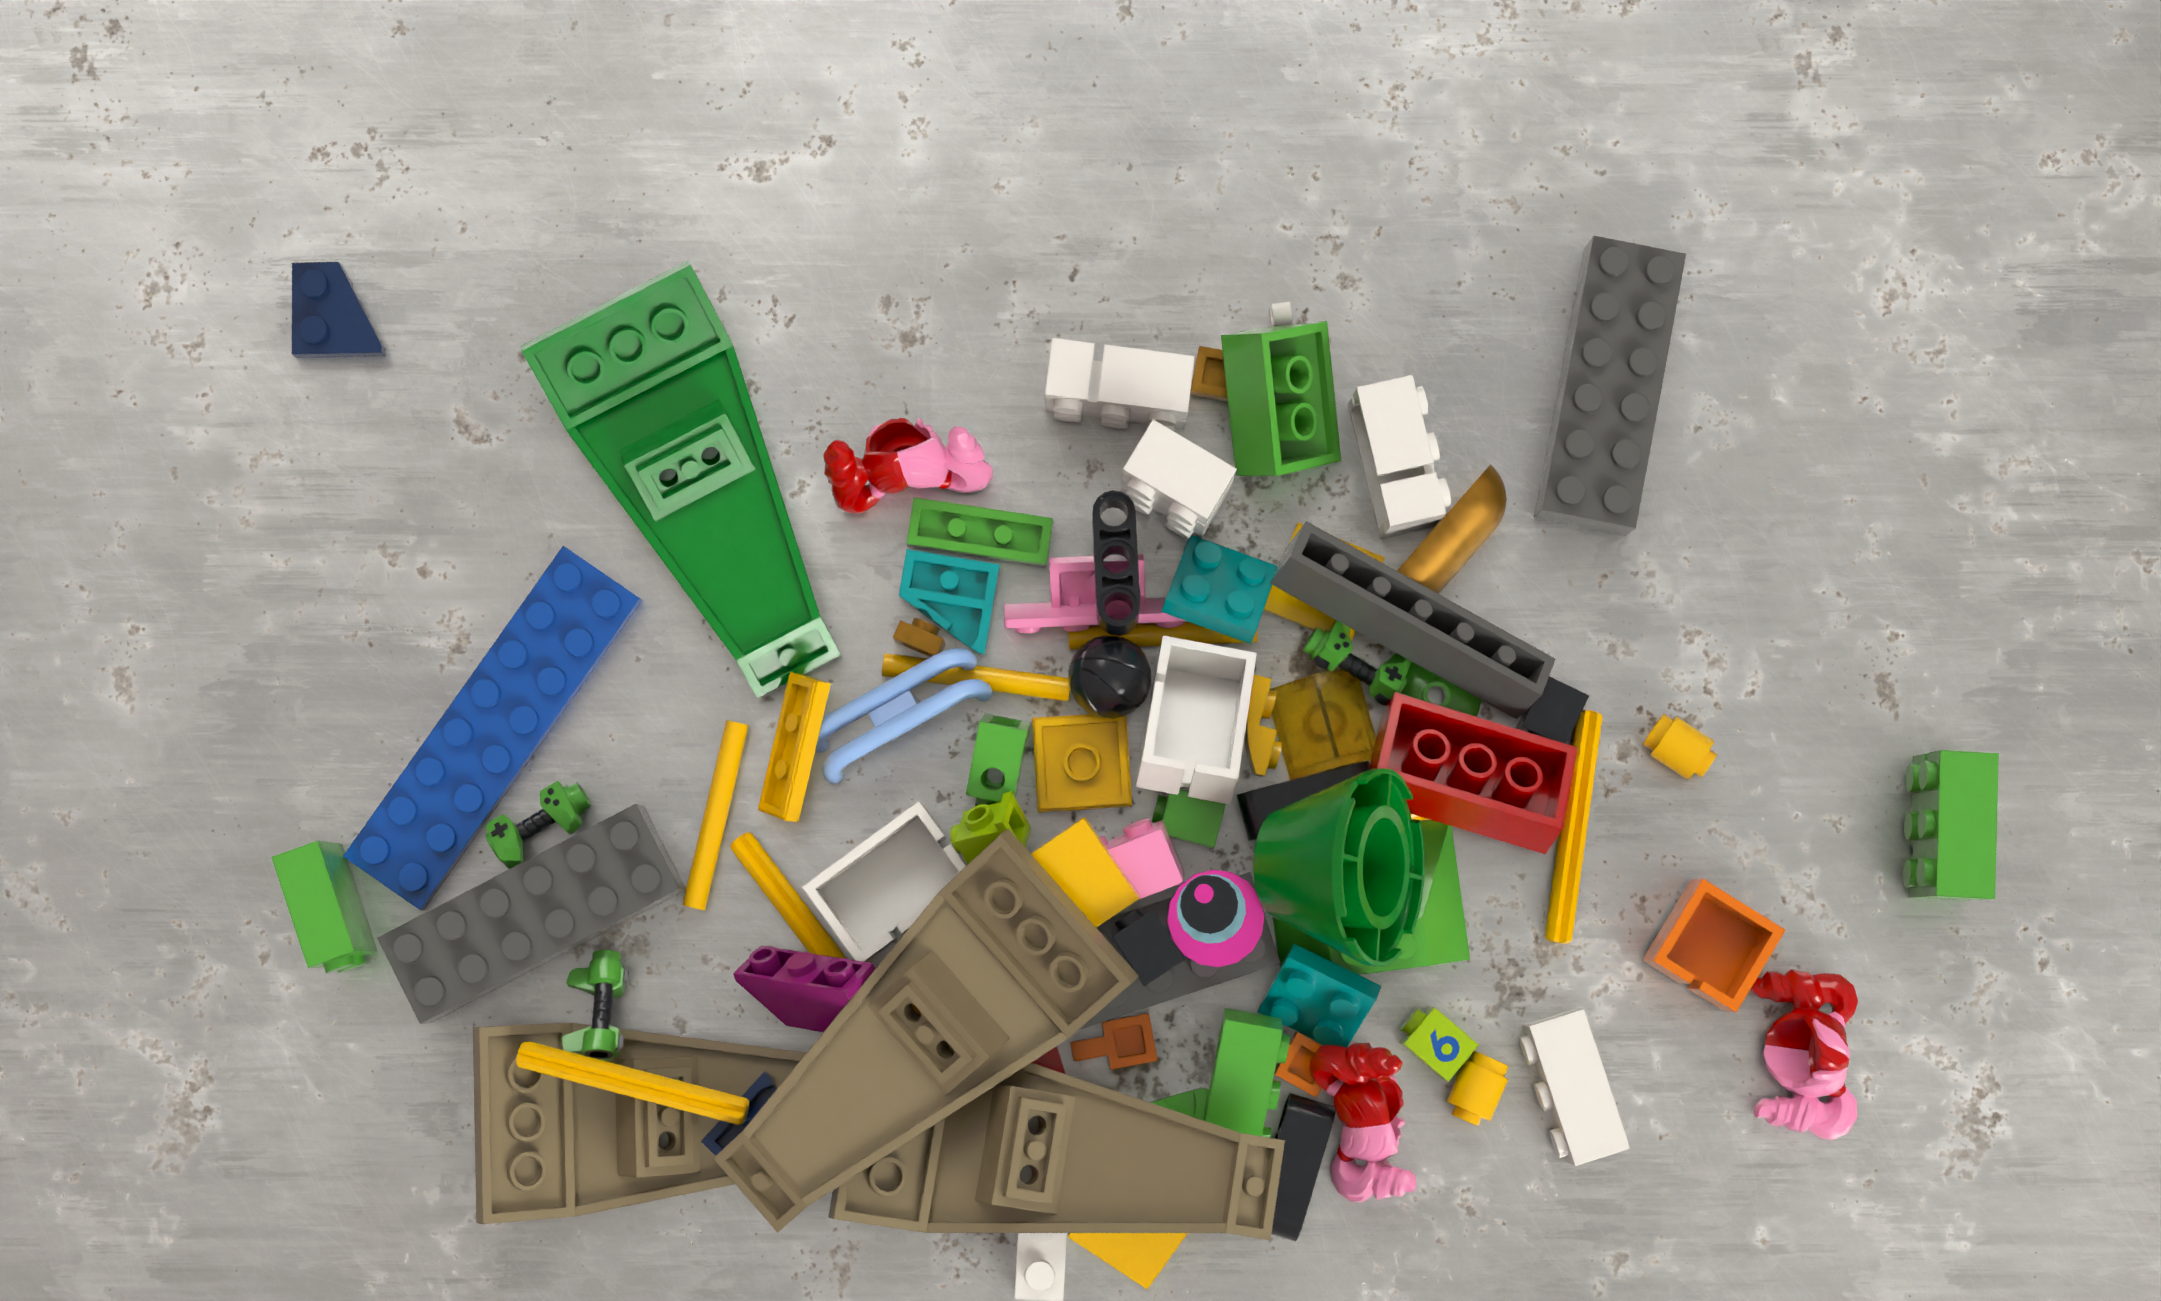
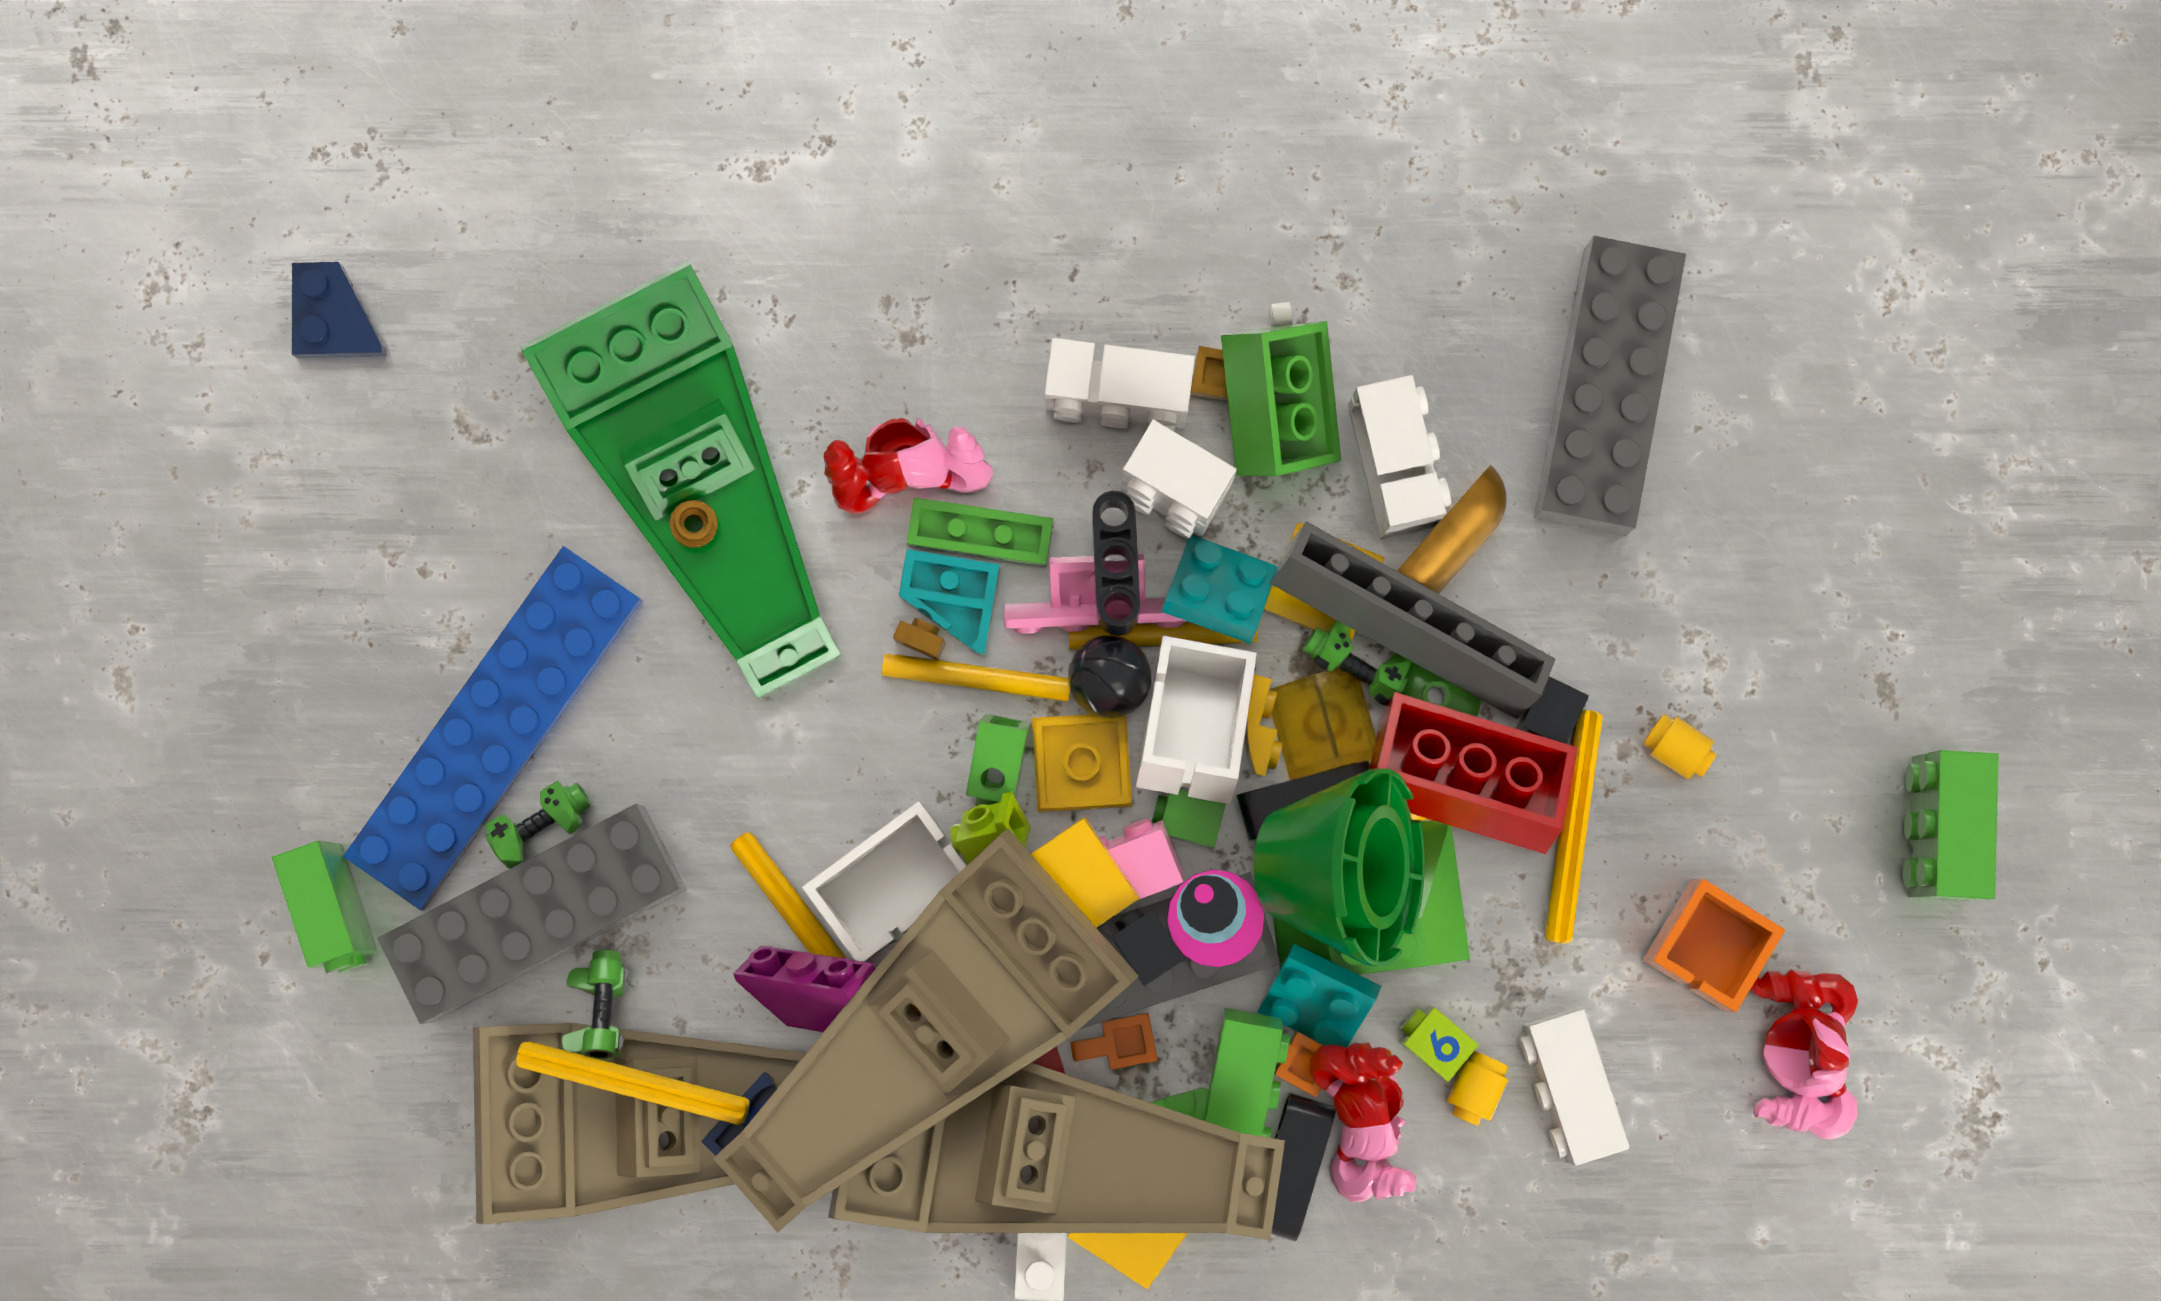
yellow piece [682,720,749,910] -> none
yellow tile [758,672,831,822] -> none
light blue piece [815,648,992,784] -> none
none -> pearl gold plate [670,500,718,548]

